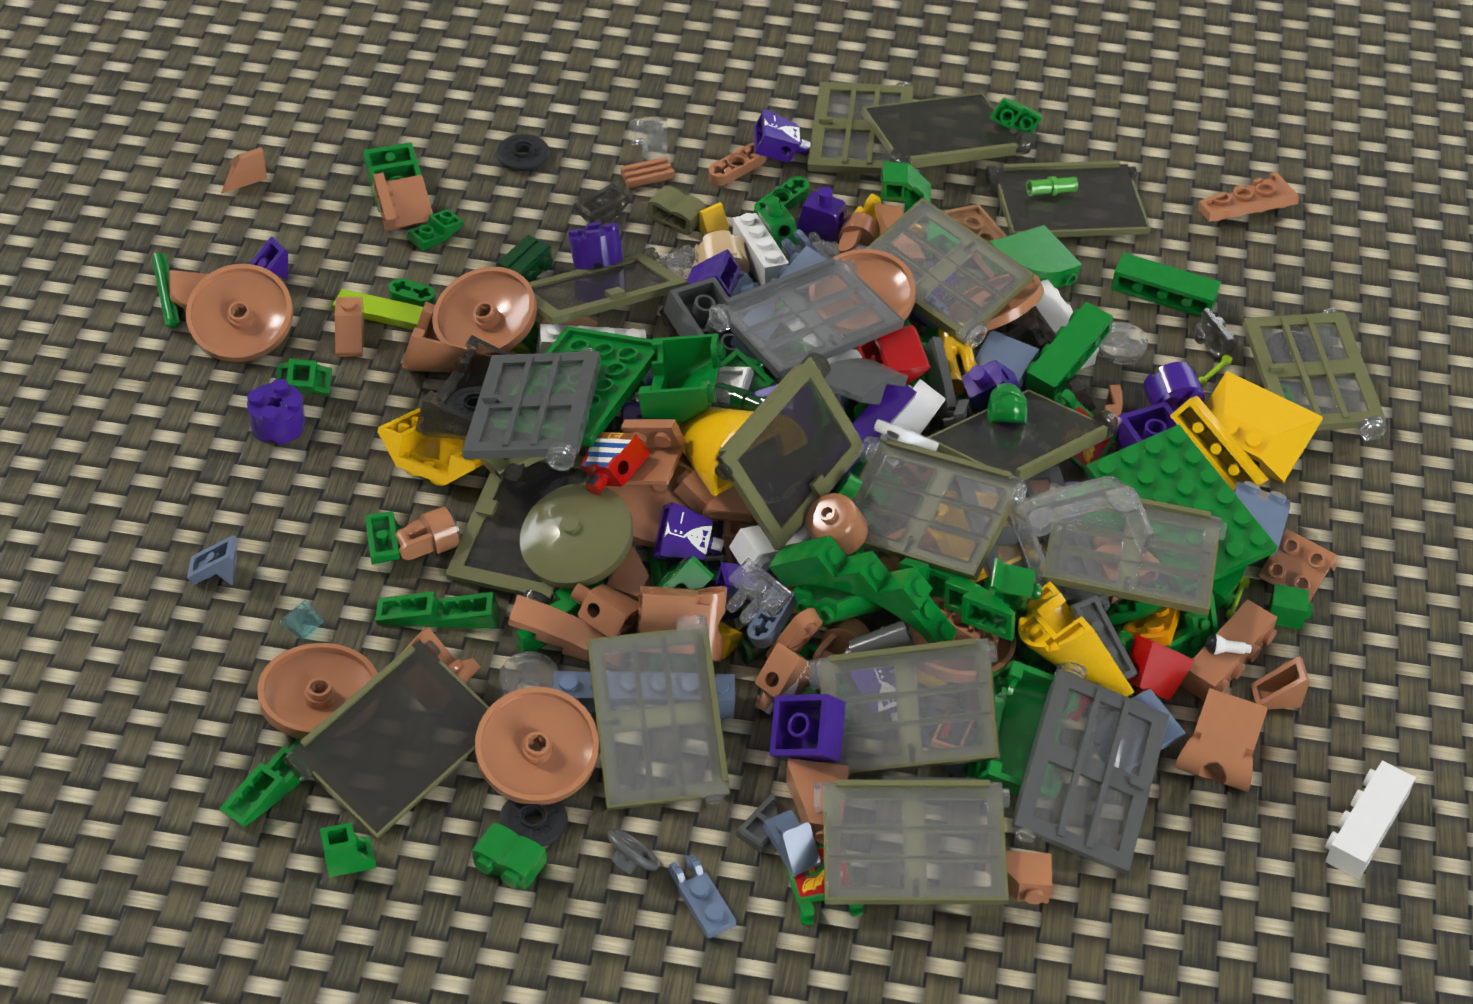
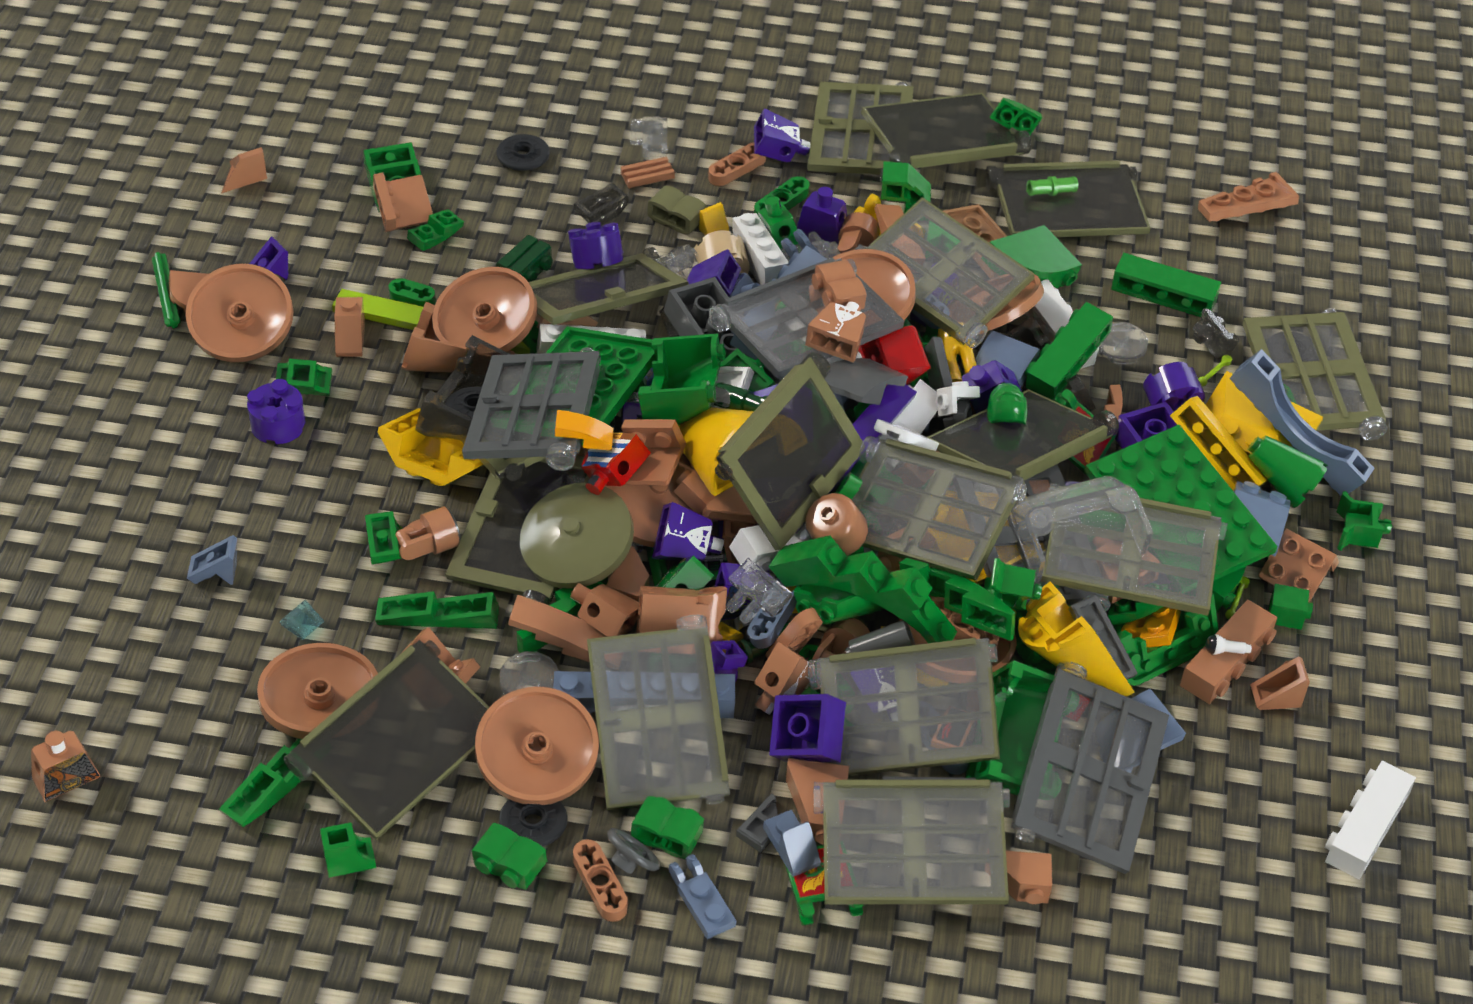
red torso [1127,634,1194,700] -> none
nougat piece [1175,688,1268,792] -> none
none -> torso [31,731,100,802]
none -> light orange slope [555,410,614,451]
none -> nougat beam [573,840,627,922]
none -> green brick [631,796,704,859]
none -> dark purple leg [711,640,748,682]
none -> nougat torso [805,302,866,363]
none -> nougat brick [812,260,867,309]
none -> white bracket [936,381,980,416]
none -> sand blue arch [1230,349,1375,496]
none -> green cone [1248,435,1328,509]
none -> green piece [1336,491,1392,551]

